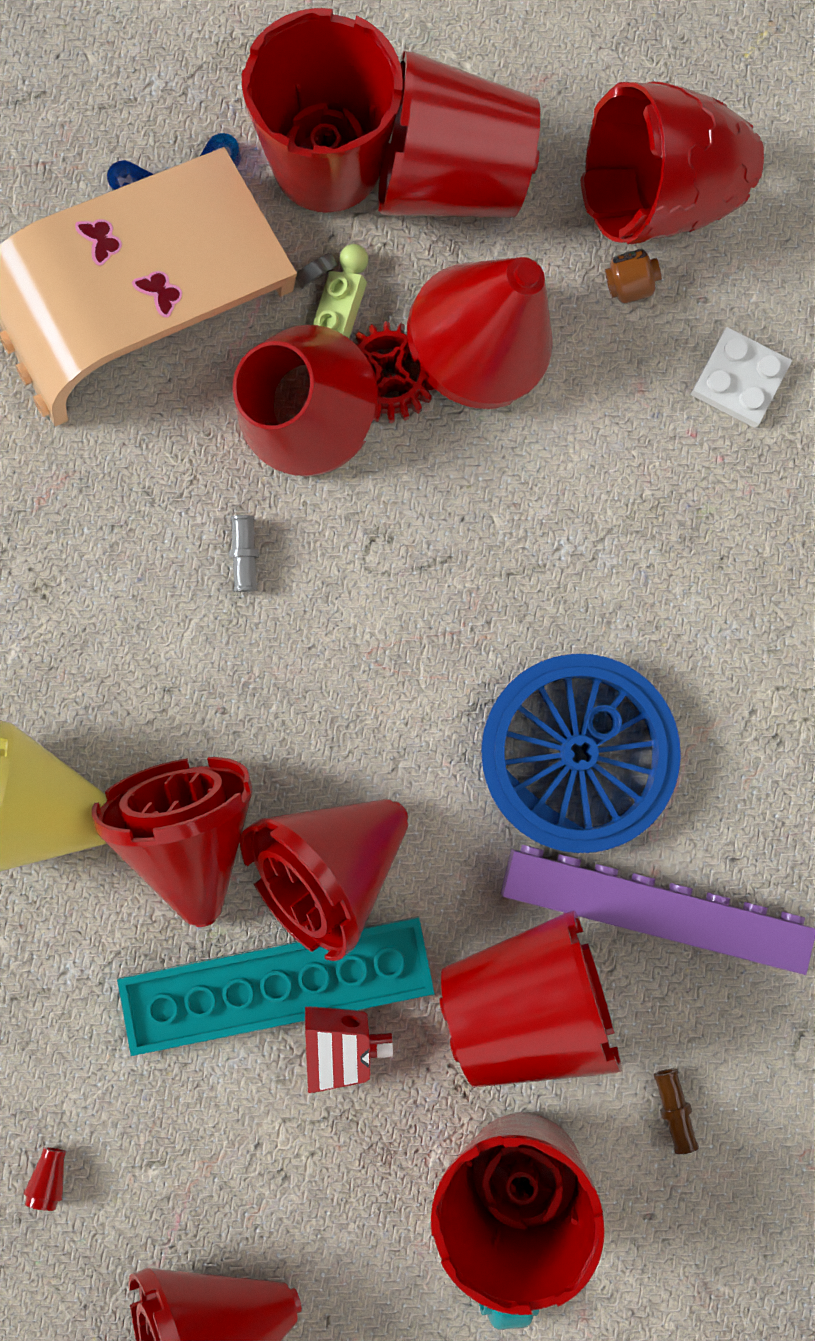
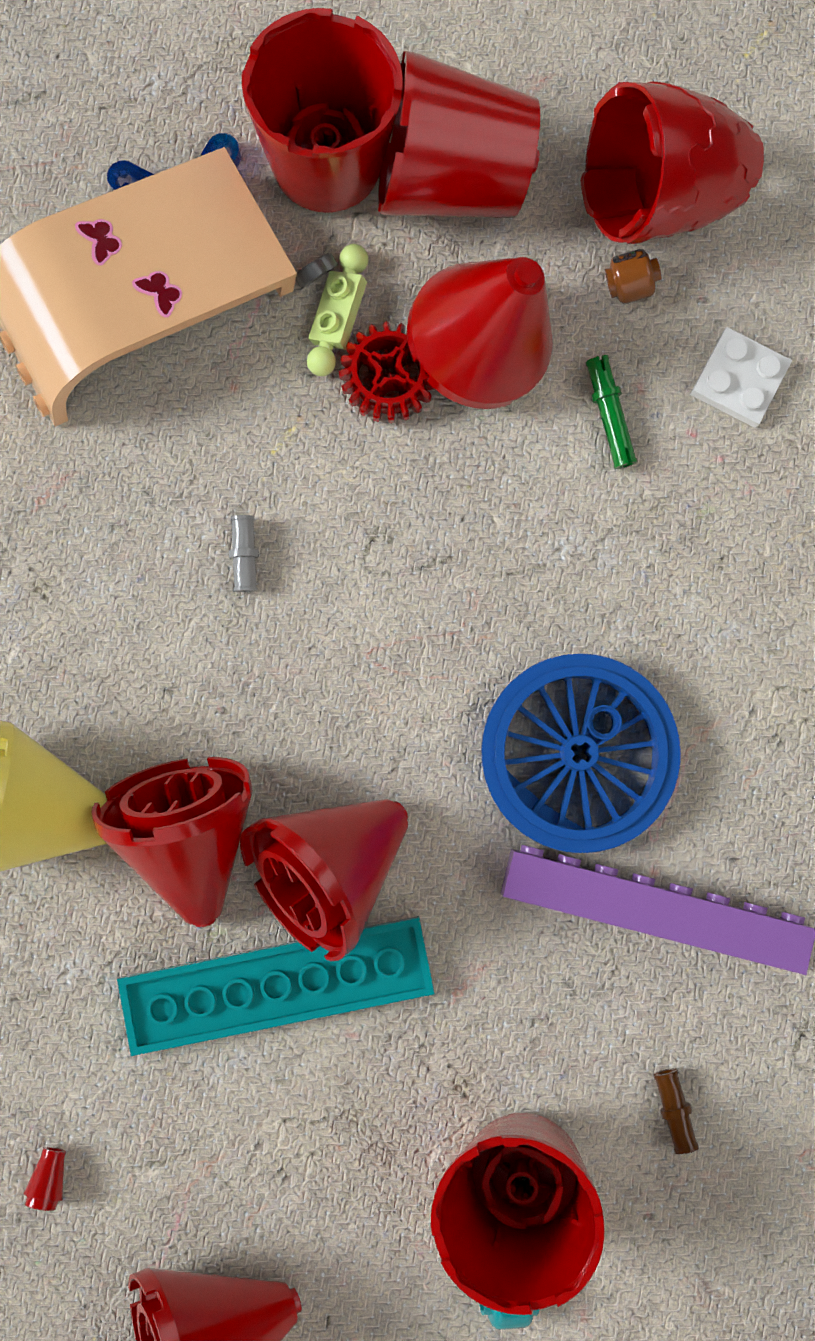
red cone [233,325,378,476] -> none
red torso [305,1006,393,1093] -> none
red cone [439,910,622,1088] -> none
none -> green pin [585,355,638,469]

